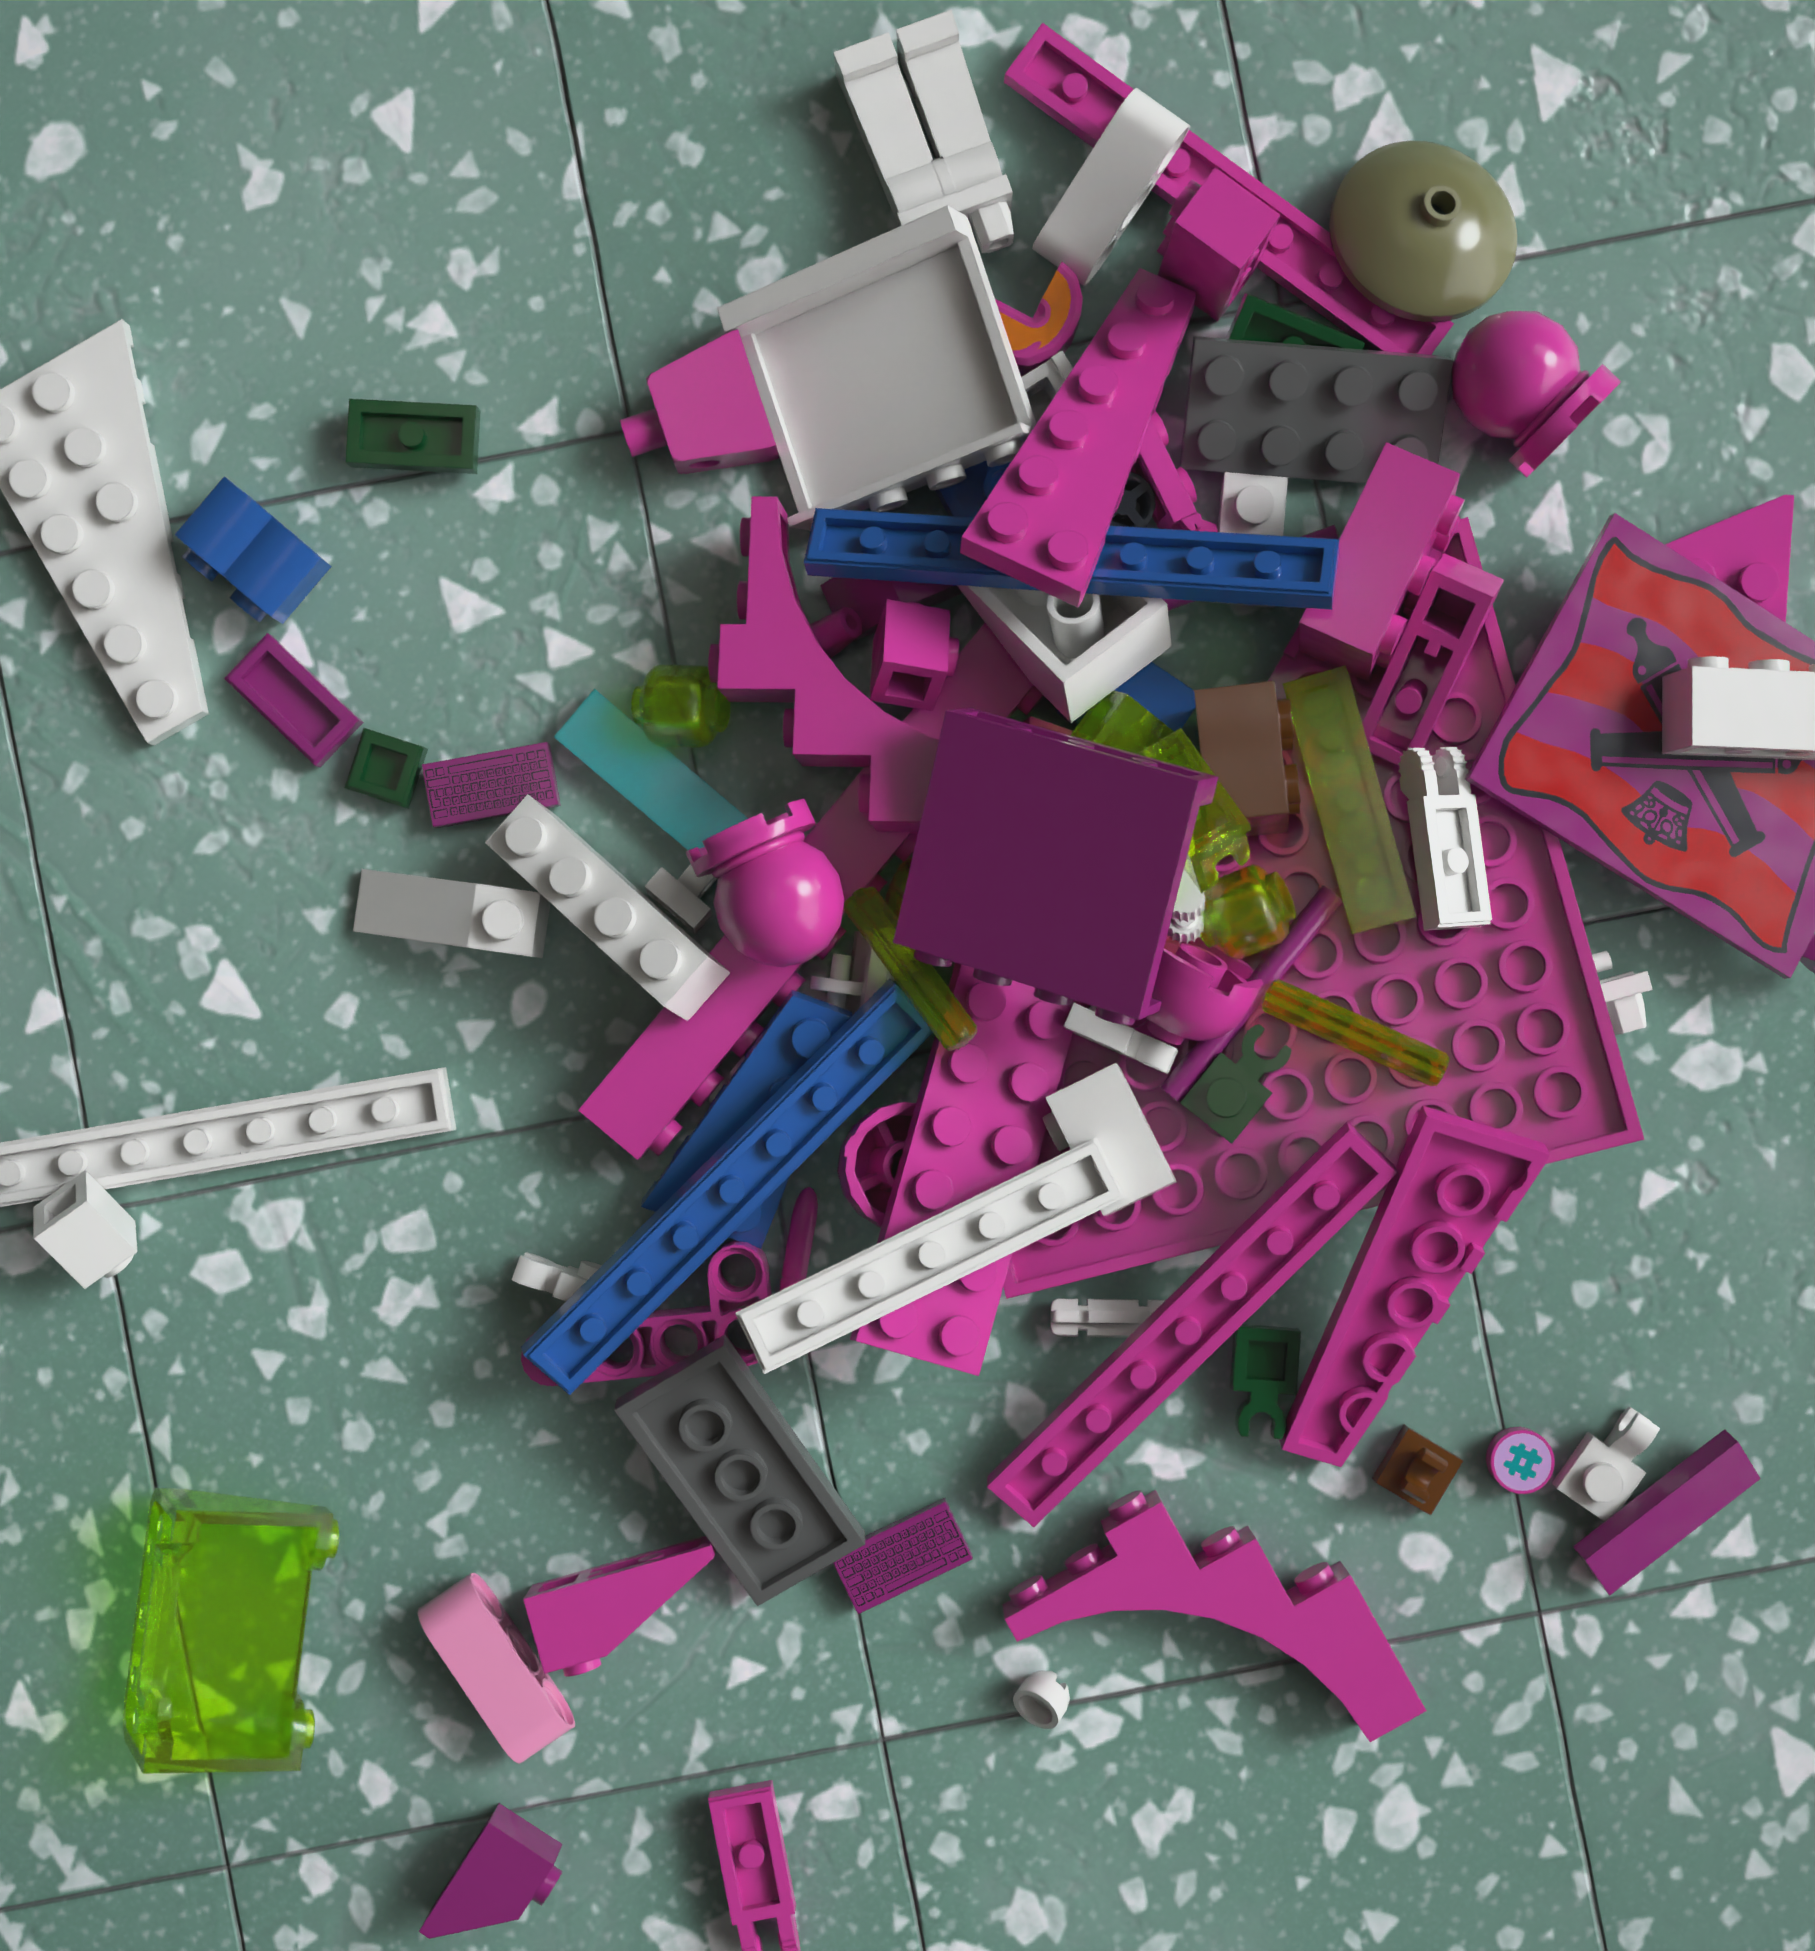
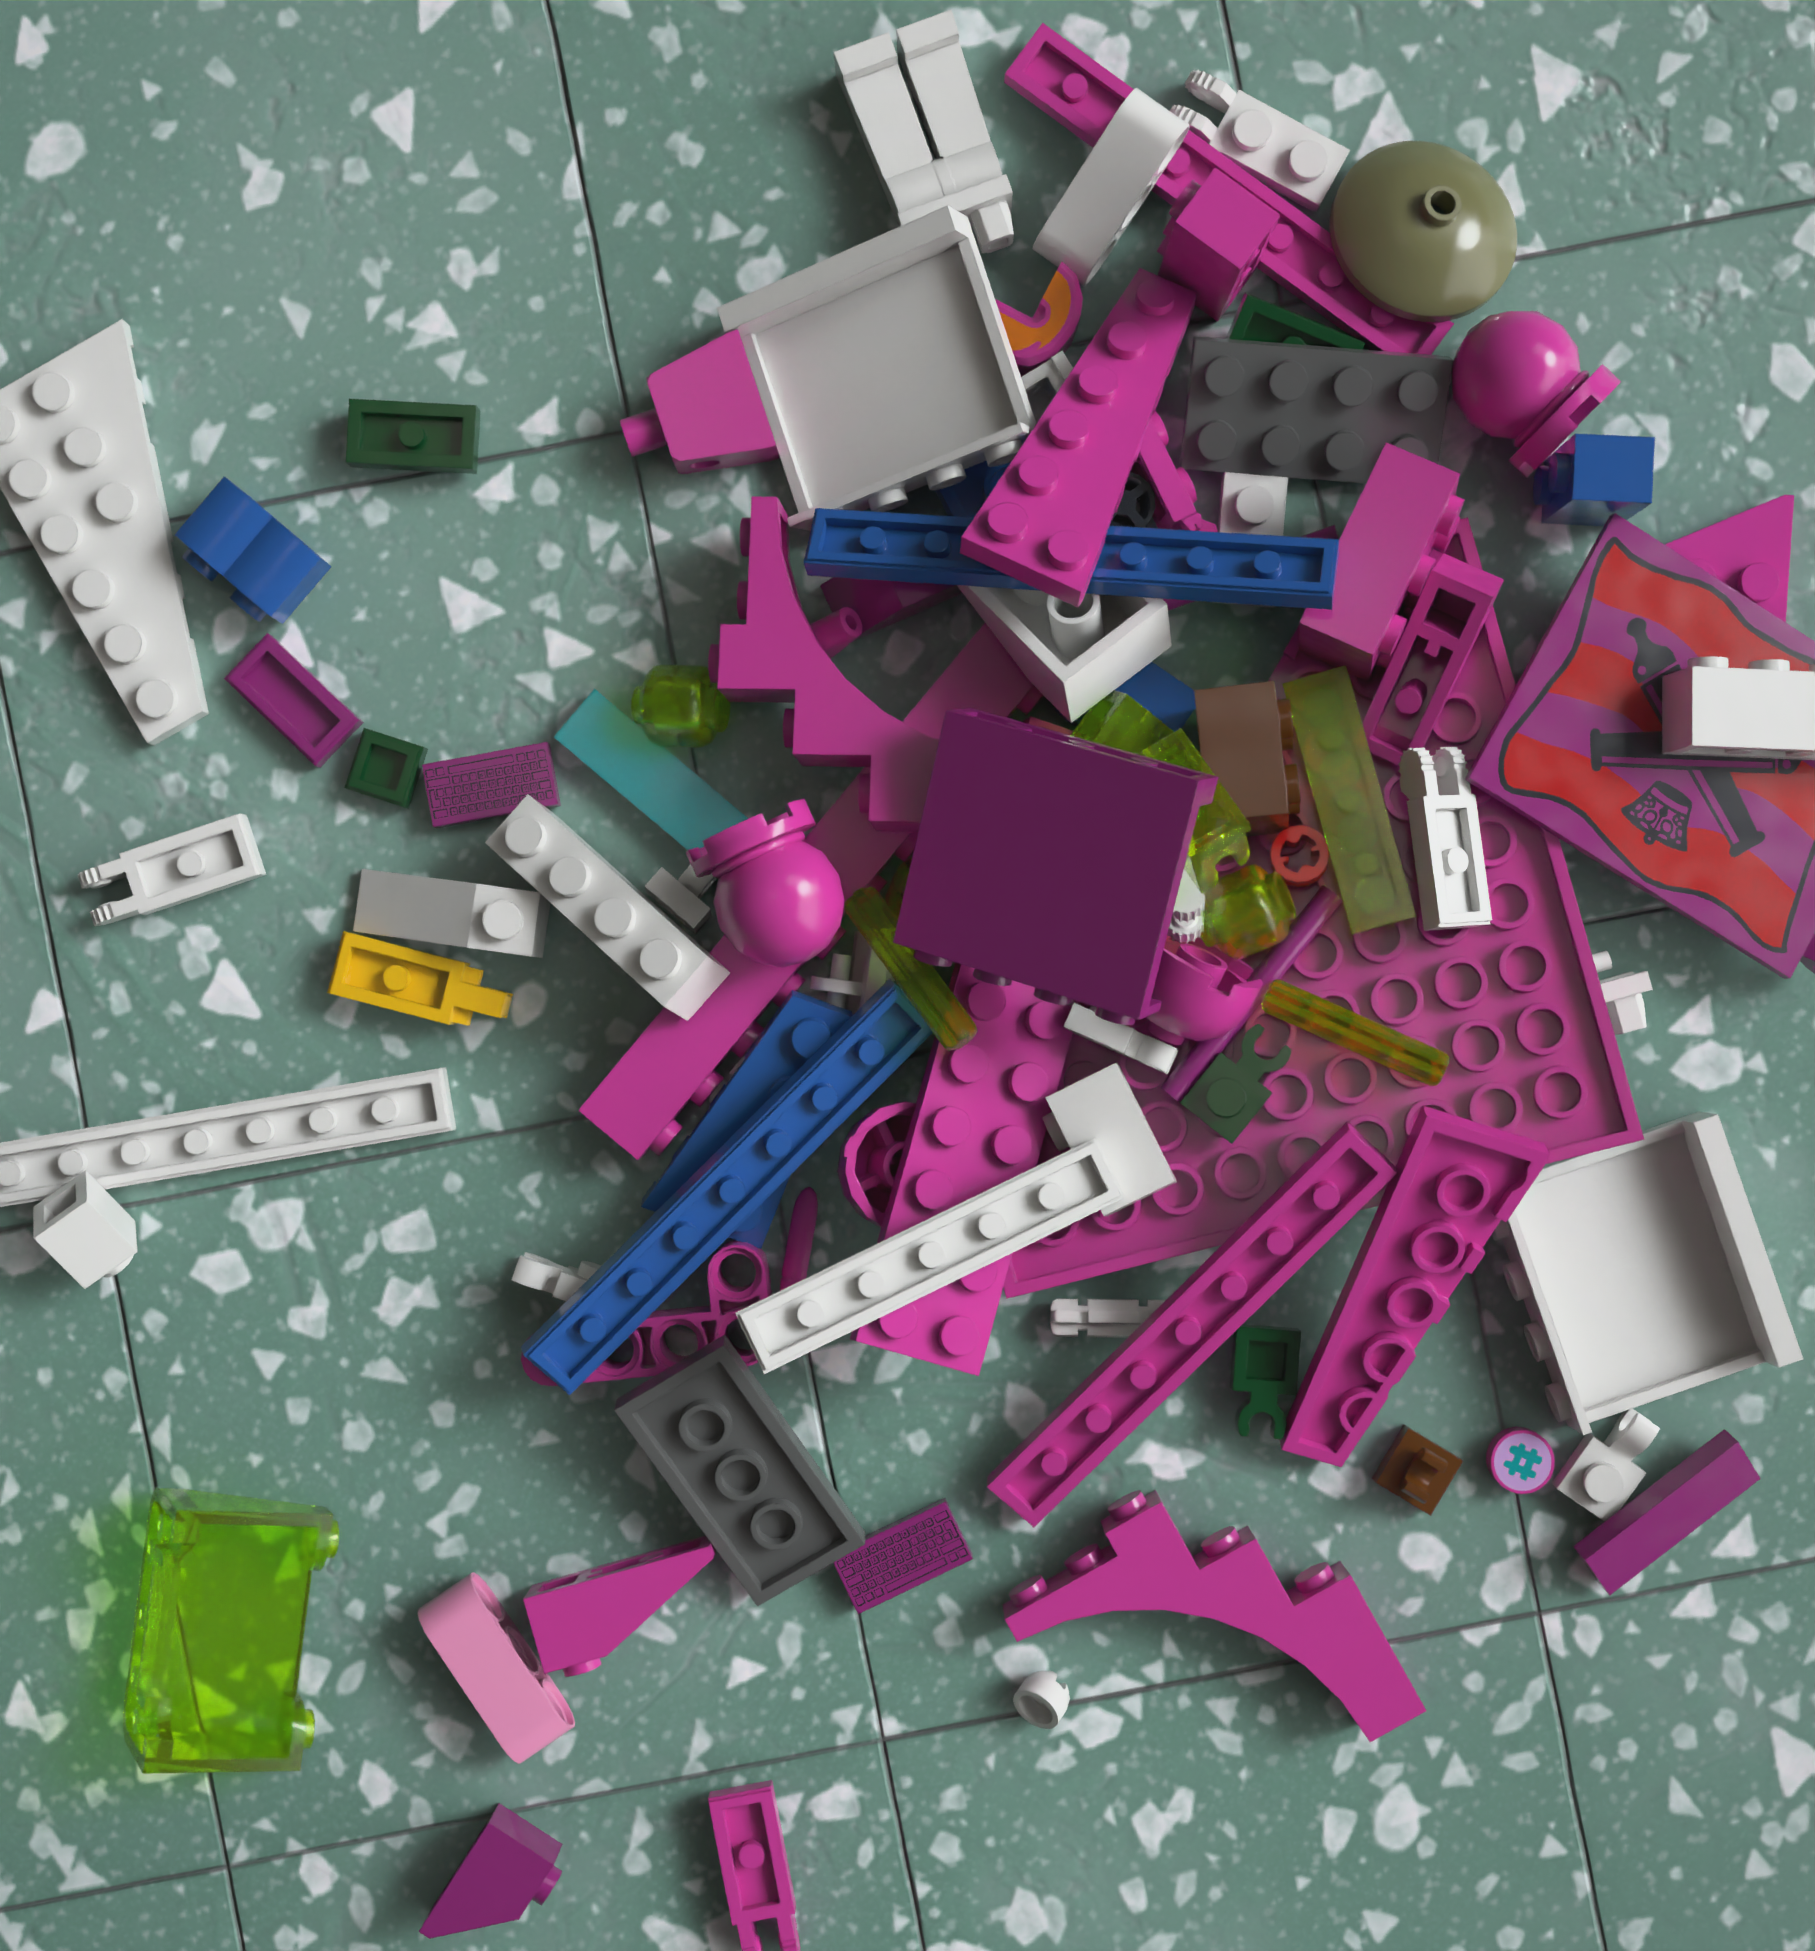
dark pink brick [869,599,959,711] -> none
none -> white hinge [77,814,266,926]
none -> yellow hinge [327,931,513,1026]
none -> white hinge [1170,69,1350,212]
none -> red bush [1270,825,1329,888]
none -> white panel [1492,1112,1803,1435]
none -> blue brick [1533,434,1655,526]

